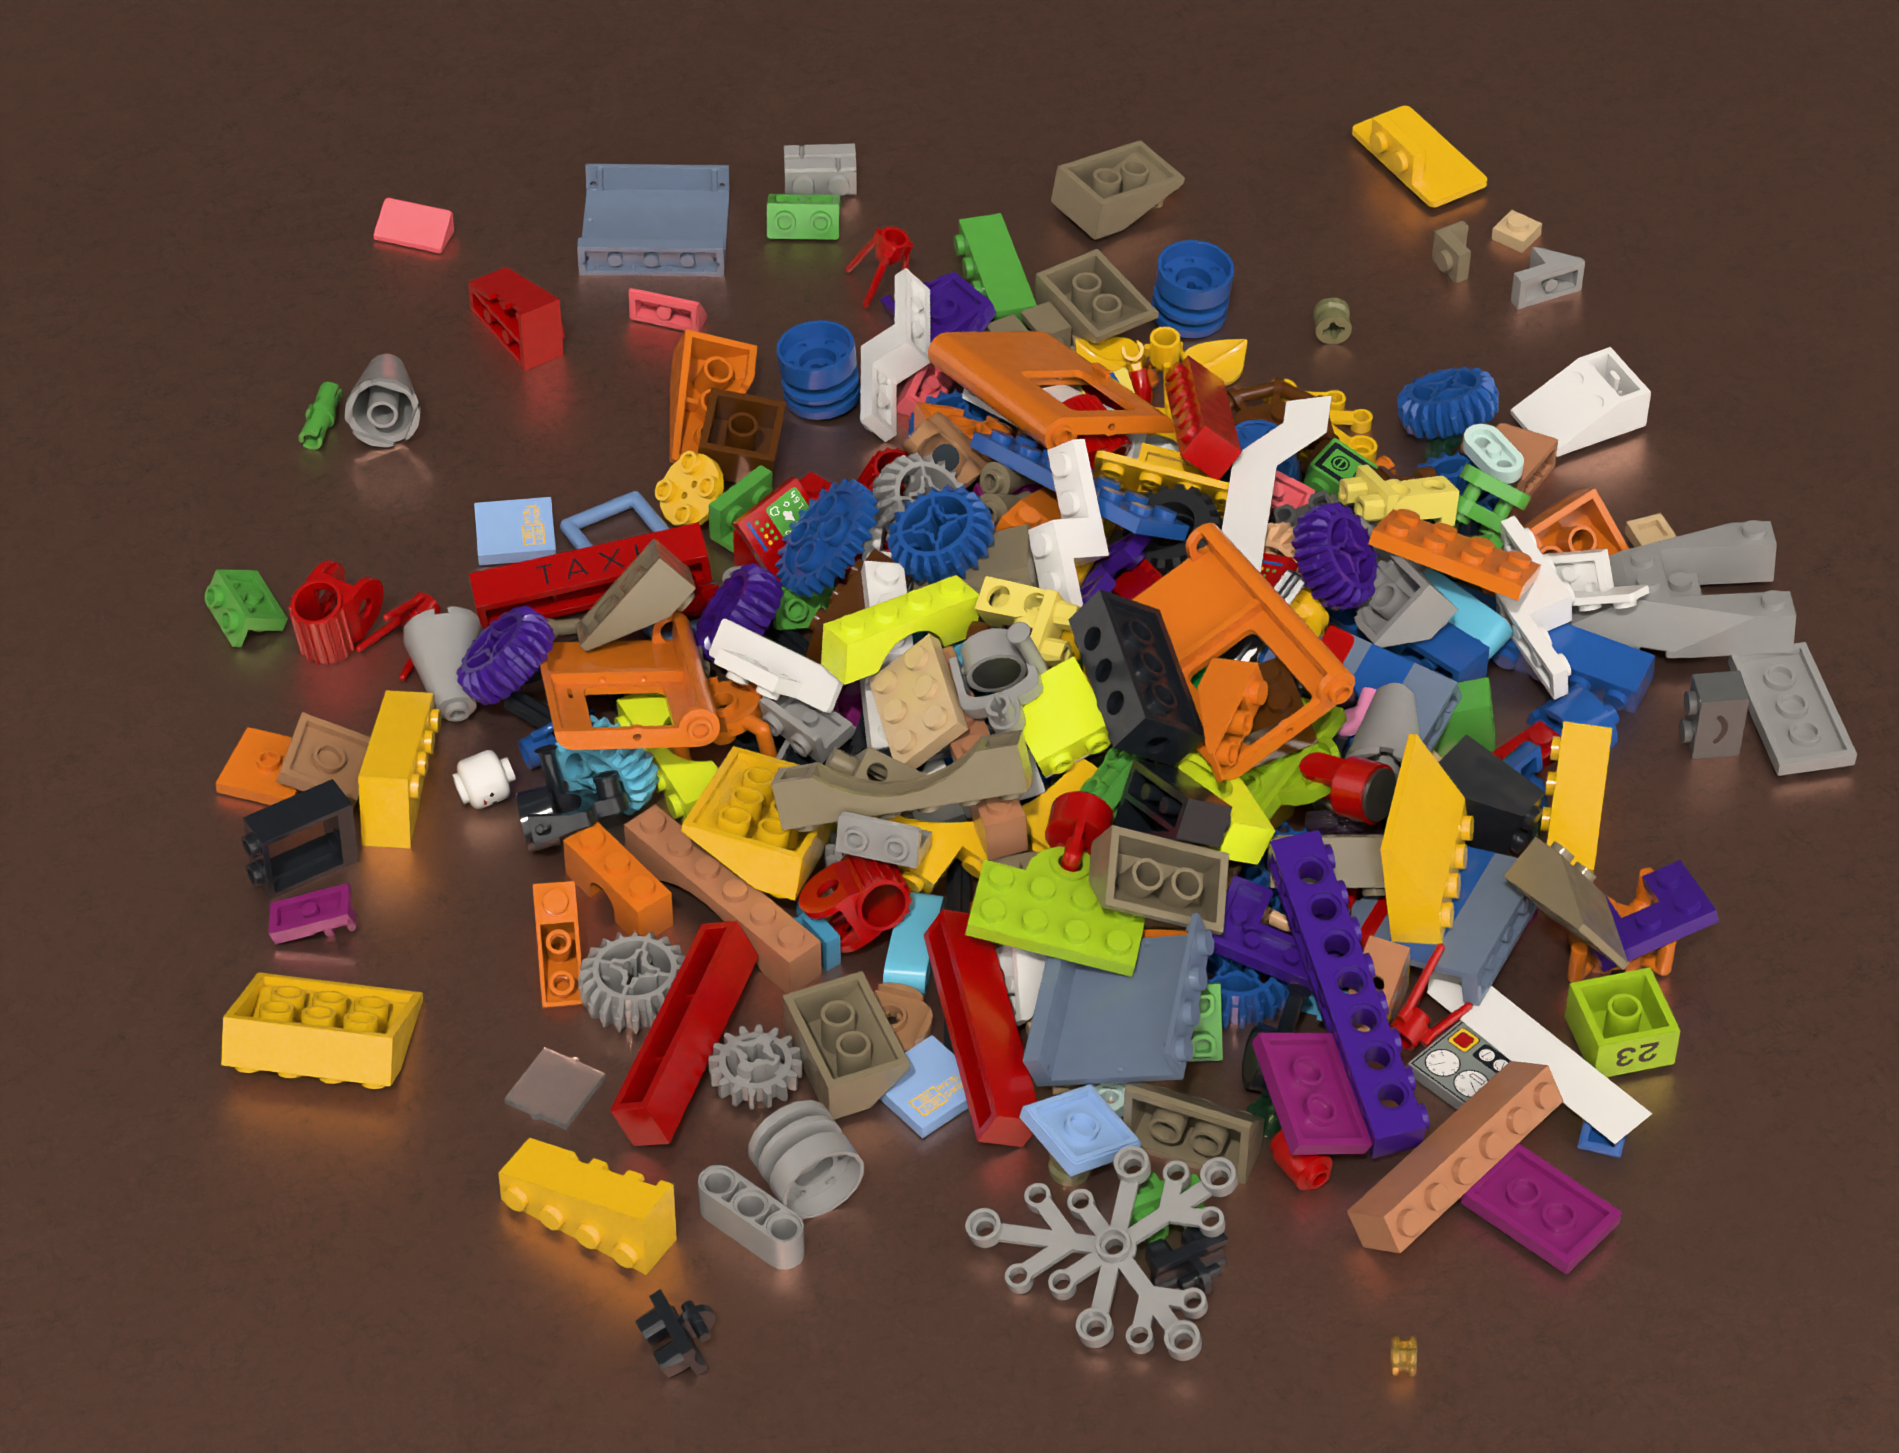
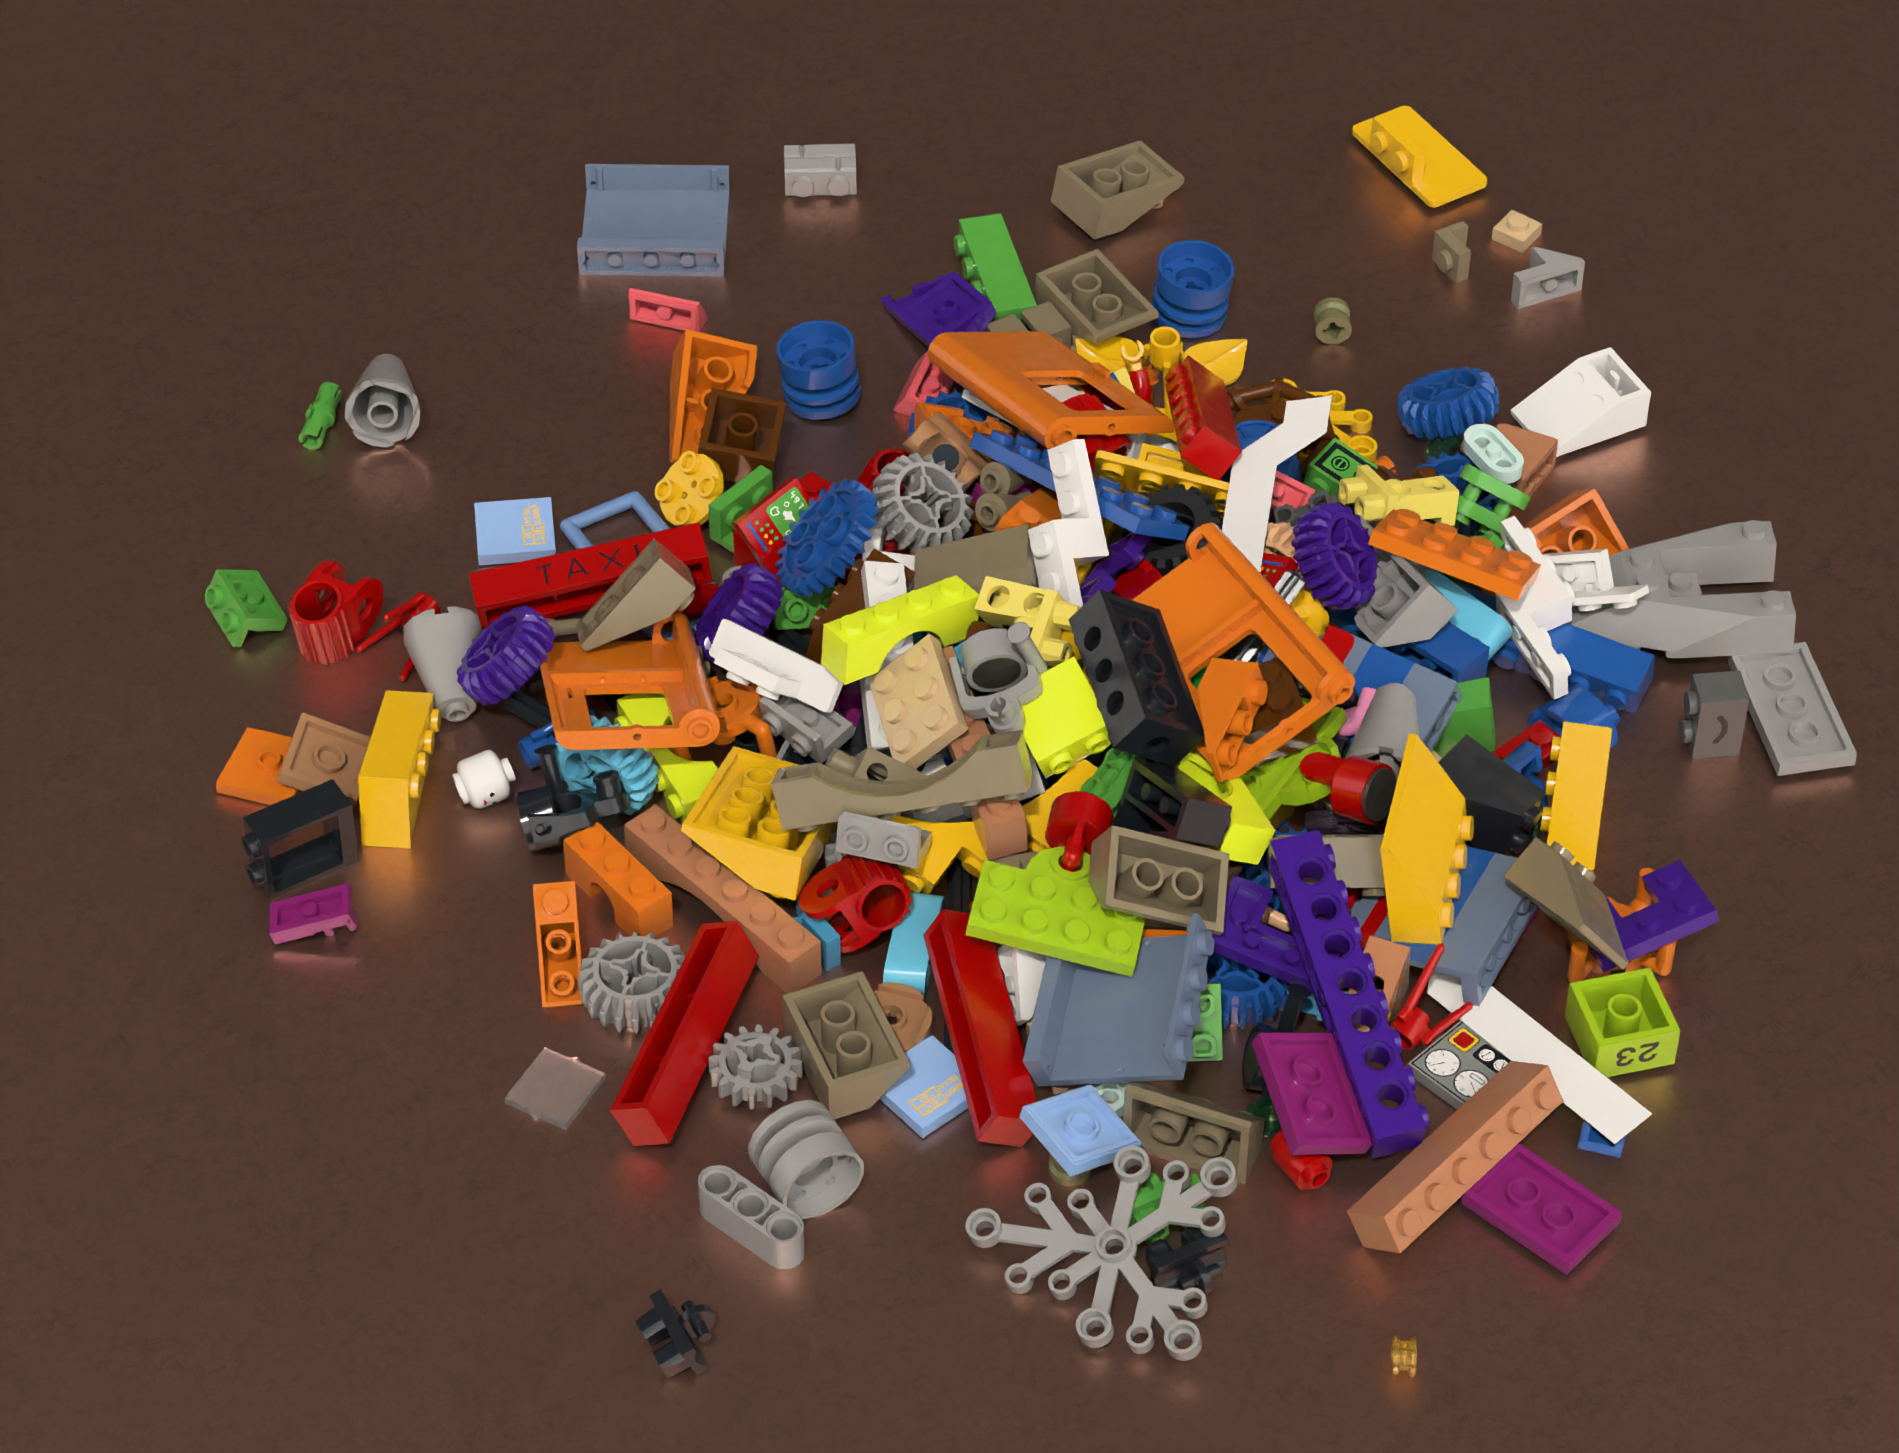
yellow slope [221,972,423,1089] -> none
coral slope [373,198,454,254] -> none
red wedge [468,267,565,371] -> none
yellow wedge [498,1138,677,1275] -> none
bright green bracket [767,193,841,240] -> none
red plant [845,226,914,309] -> none
white bracket [860,268,930,442] -> none
blue gear [887,484,996,585] -> none
tan plate [1625,513,1677,548] -> none

